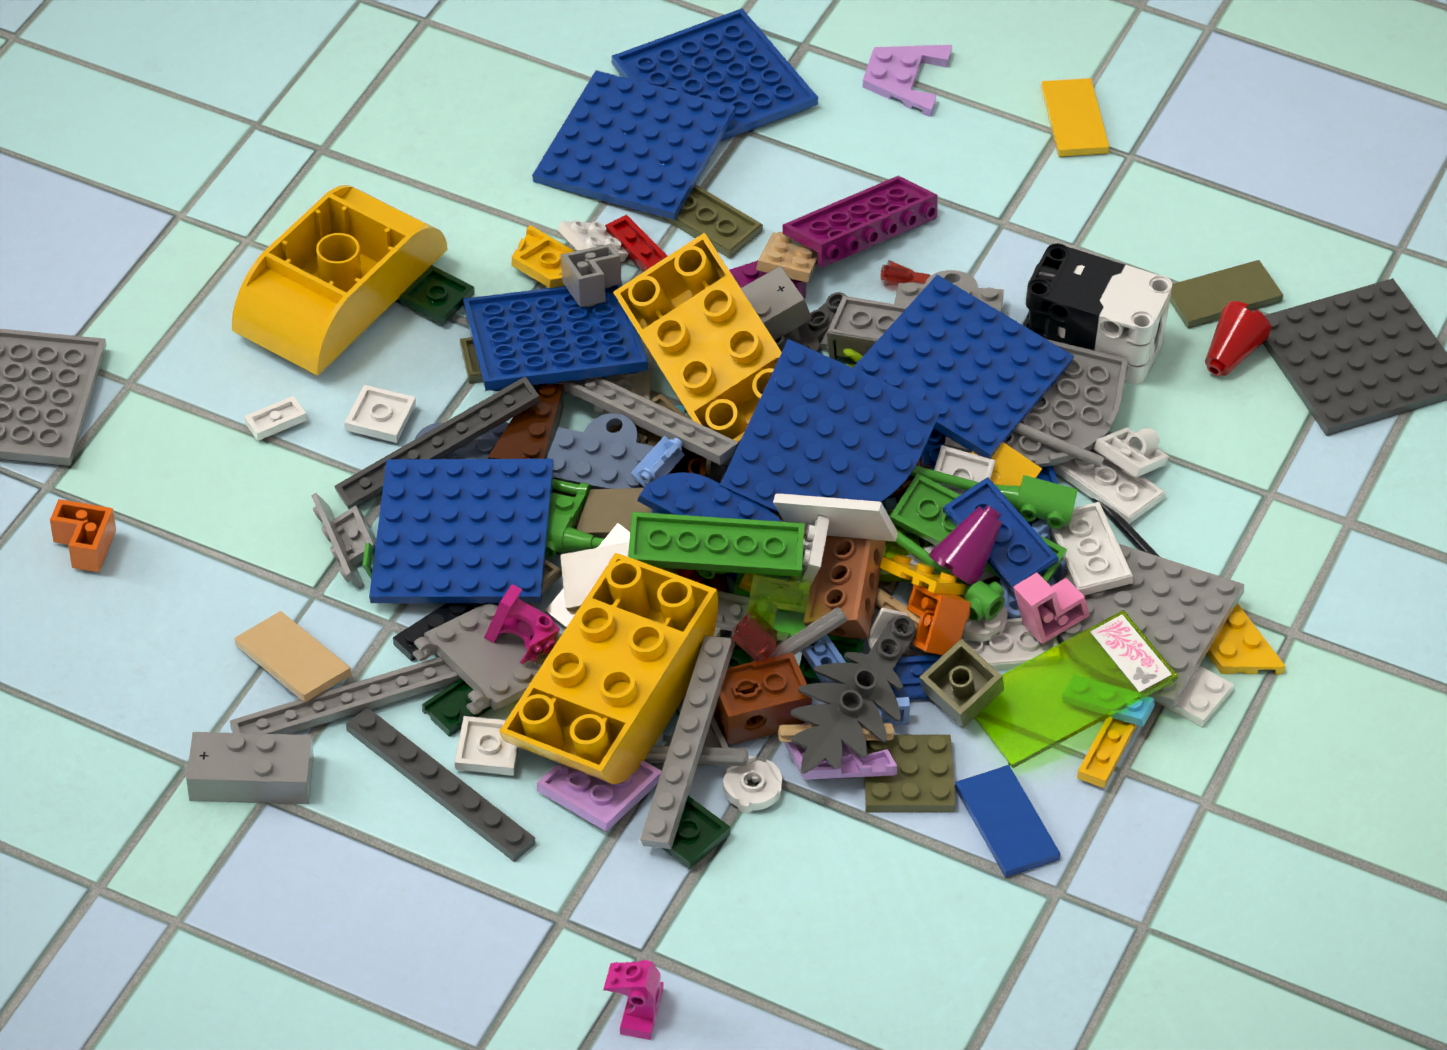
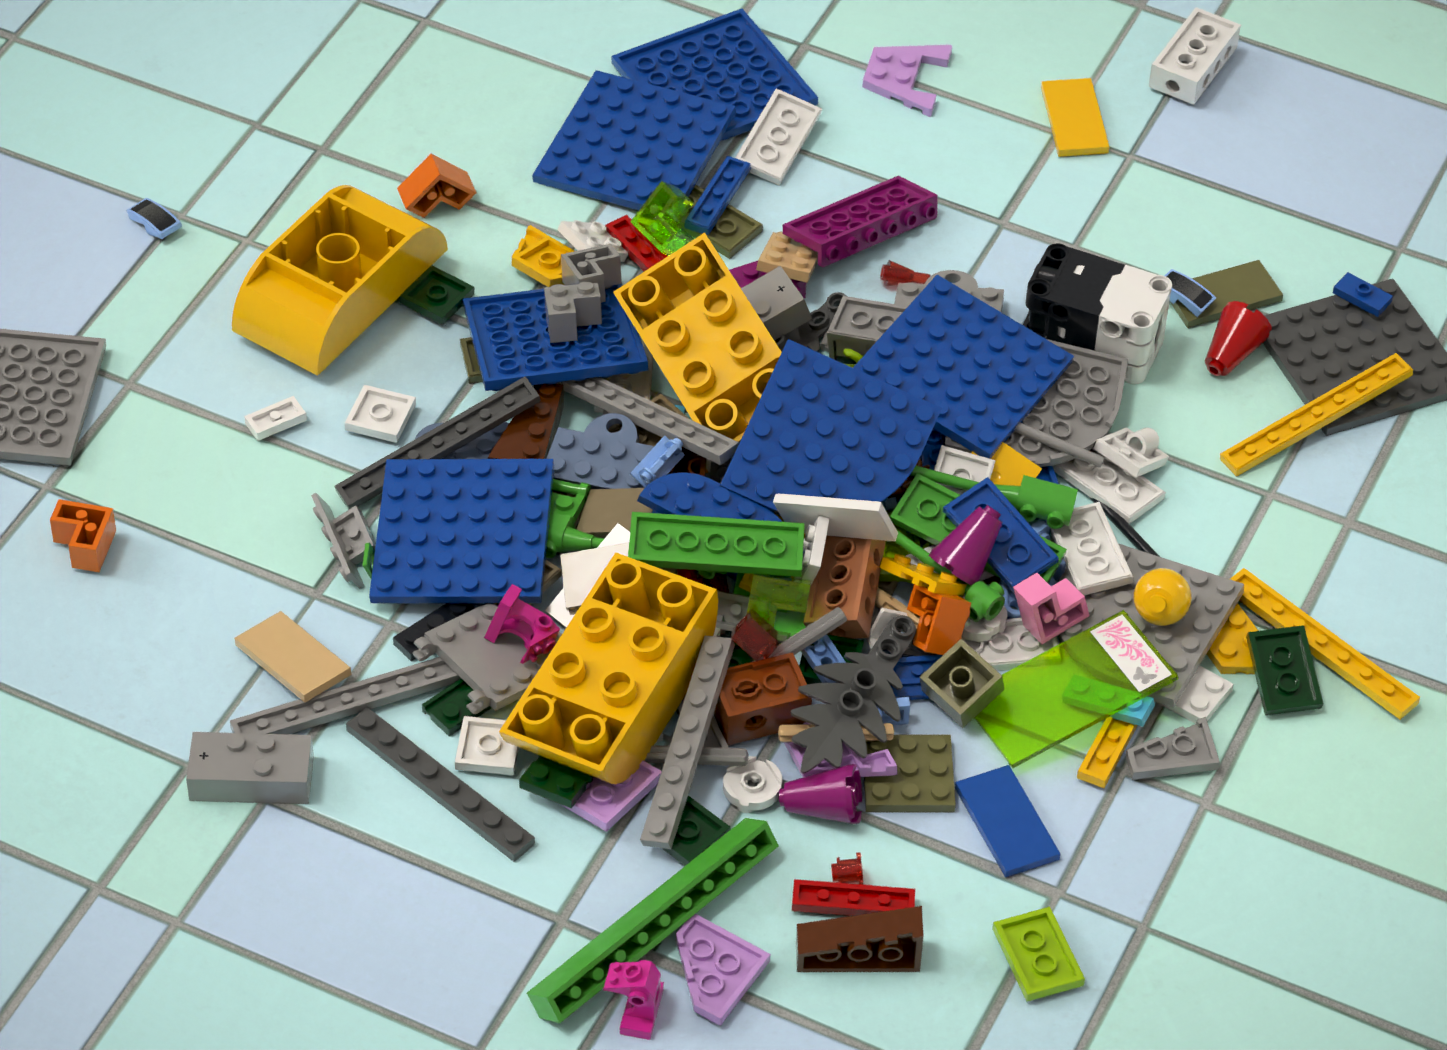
none -> slope [126,198,182,239]
none -> orange brick [397,154,477,218]
none -> dark green plate [519,755,593,809]
none -> bright green brick [527,818,779,1023]
none -> light grey brick [544,282,602,343]
none -> clear neon green brick [630,181,694,256]
none -> lavender plate [676,914,771,1026]
none -> blue tile [684,156,751,236]
none -> white tile [735,88,822,186]
none -> magenta cone [779,764,862,824]
none -> red plate [792,879,915,916]
none -> reddish brown wedge [796,906,924,972]
none -> clear red brick [831,852,864,885]
none -> lime plate [992,907,1085,1002]
none -> light grey wing [1126,717,1220,780]
none -> yellow brick [1133,568,1192,626]
none -> white brick [1149,7,1241,105]
none -> slope [1165,269,1216,317]
none -> yellow tile [1220,353,1413,477]
none -> yellow plate [1230,568,1420,720]
none -> dark green plate [1246,625,1323,716]
none -> blue plate [1332,272,1393,317]

